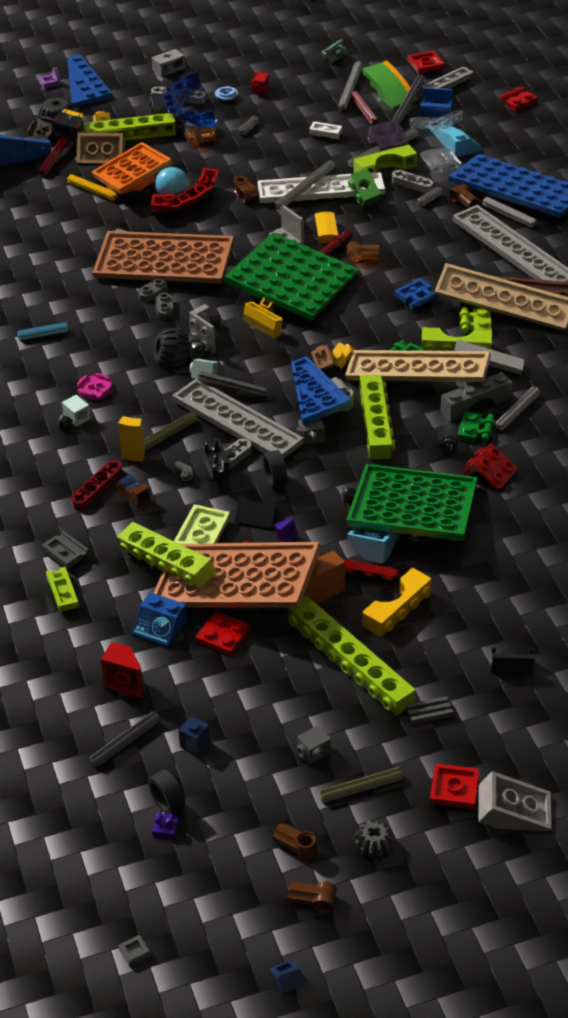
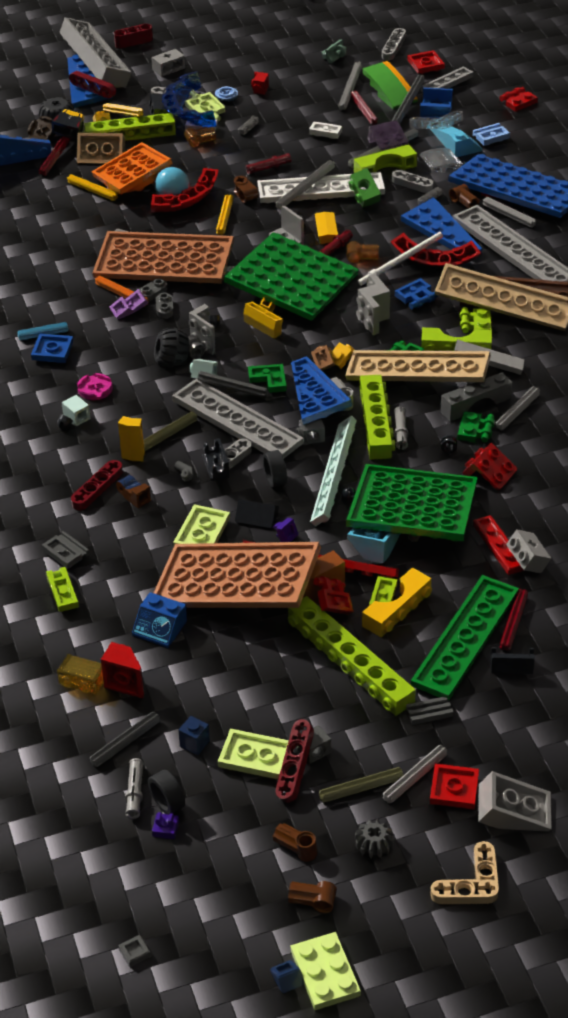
medium lavender tile [39,67,61,89] -> none
lime brick [117,522,217,589] -> none
red plate [195,611,251,657] -> none
none -> blue plate [31,334,74,363]
none -> clear yellow brick [57,654,104,694]
none -> light grey brick [59,17,132,88]
none -> dark red beam [69,71,116,98]
none -> orange axle [95,276,149,307]
none -> yellow axle [103,103,144,117]
none -> medium lavender slope [109,289,148,319]
none -> dark red beam [114,24,153,48]
none -> light grey pin [125,758,143,819]
none -> yellowish green plate [185,90,225,122]
none -> yellow axle [216,194,233,235]
none -> yellowish green plate [218,729,289,779]
none -> dark red pin [246,153,291,175]
none -> green plate [248,364,287,393]
none -> dark red beam [276,719,314,803]
none -> yellowish green plate [290,932,361,1010]
none -> light aqua plate [310,416,357,527]
none -> red plate [313,576,353,615]
none -> light grey bracket [356,273,390,335]
none -> white bar [358,232,443,286]
none -> lime plate [369,576,398,606]
none -> light grey beam [382,28,406,61]
none -> light grey axle [383,745,447,804]
none -> red brick [390,232,481,268]
none -> light grey pin [394,407,408,450]
none -> blue wing [401,197,482,254]
none -> green plate [411,575,519,701]
none -> tan beam [430,841,499,904]
none -> light blue plate [473,123,510,146]
none -> red tile [473,515,524,575]
none -> dark red axle [500,589,528,651]
none -> light grey brick [506,529,552,573]

